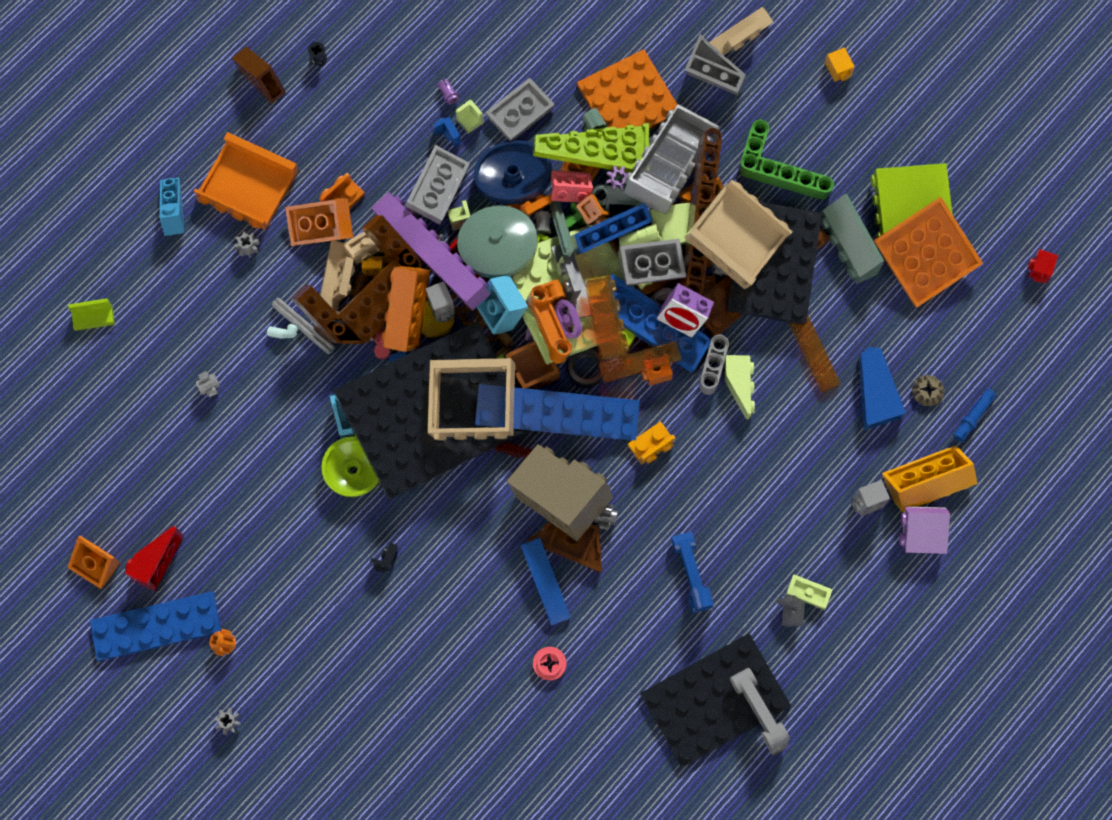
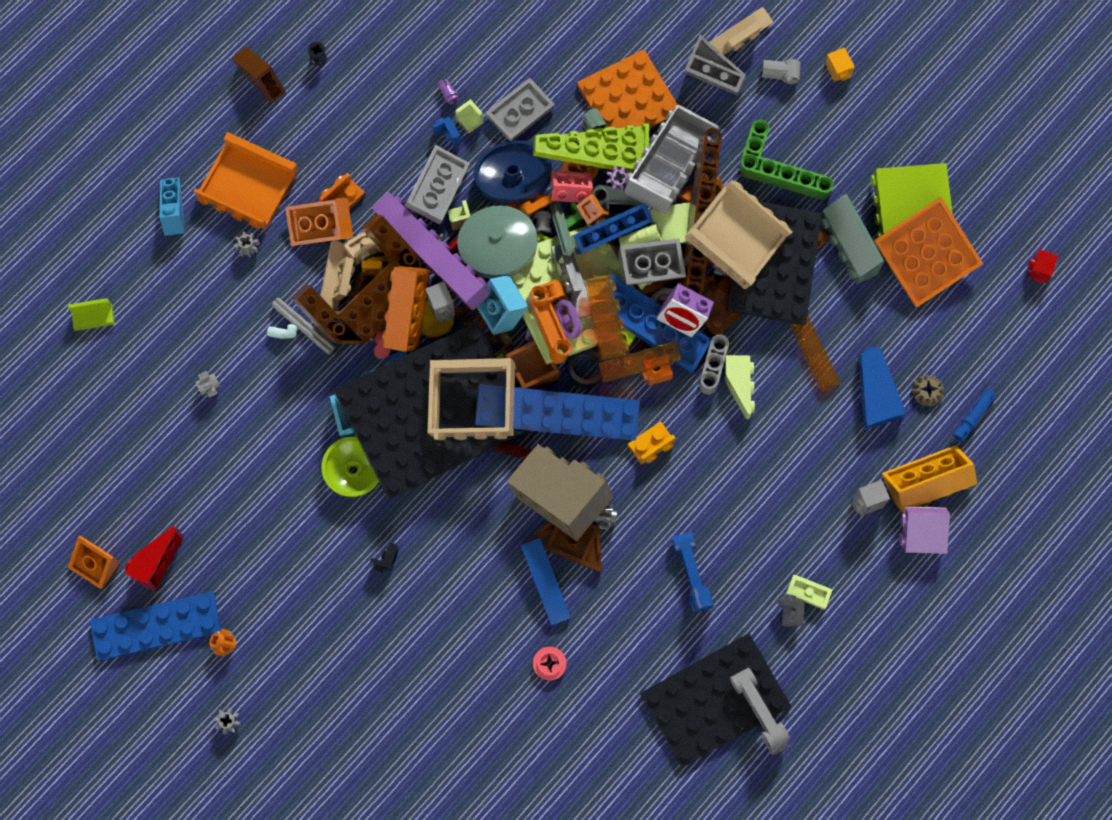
none -> light grey piece [762,59,801,84]

